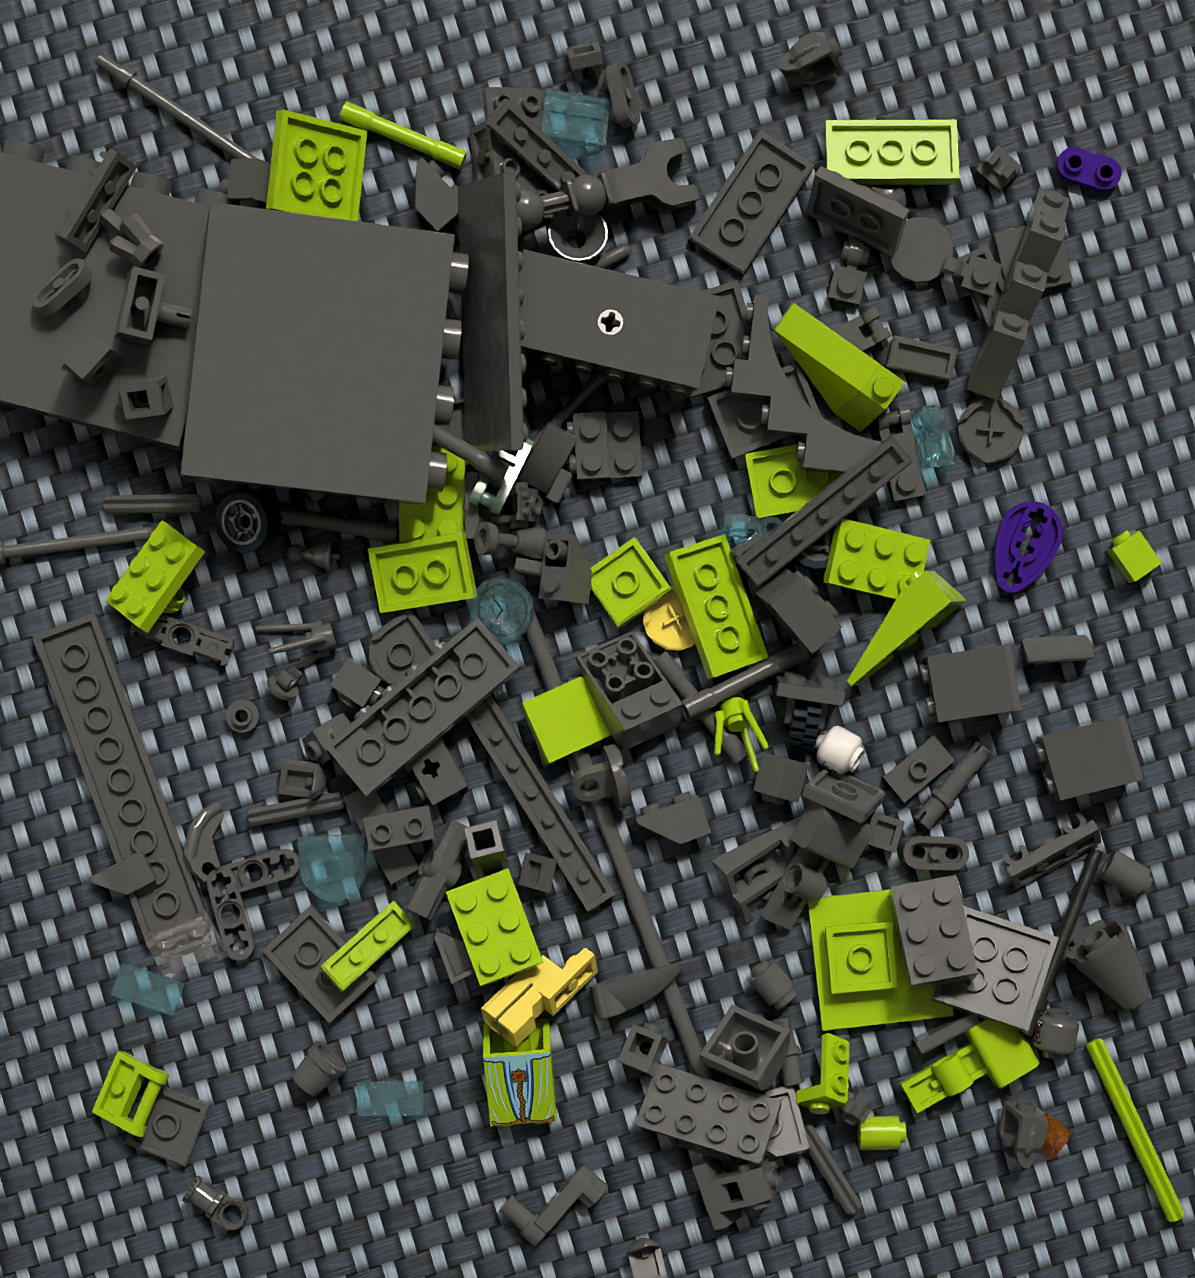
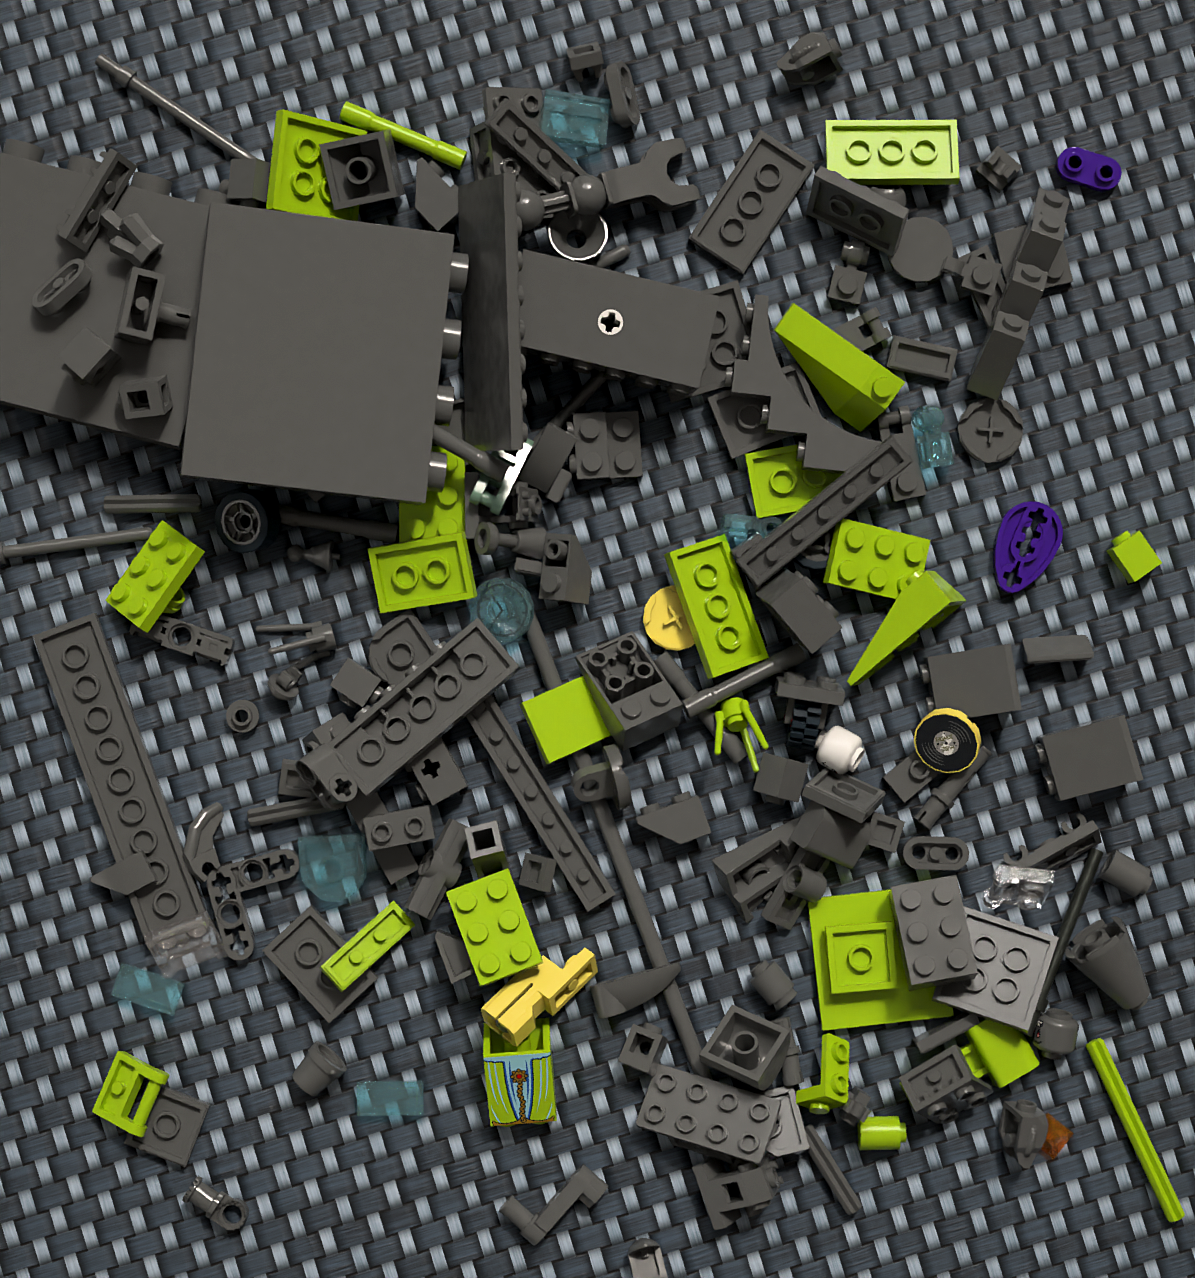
lime plate [590,537,673,629] -> none
none -> dark grey piece [295,743,357,810]
none -> dark grey slope [319,129,405,210]
none -> dark grey bracket [899,1045,994,1124]
none -> black tile [914,708,981,773]
none -> clear plate [982,865,1054,910]

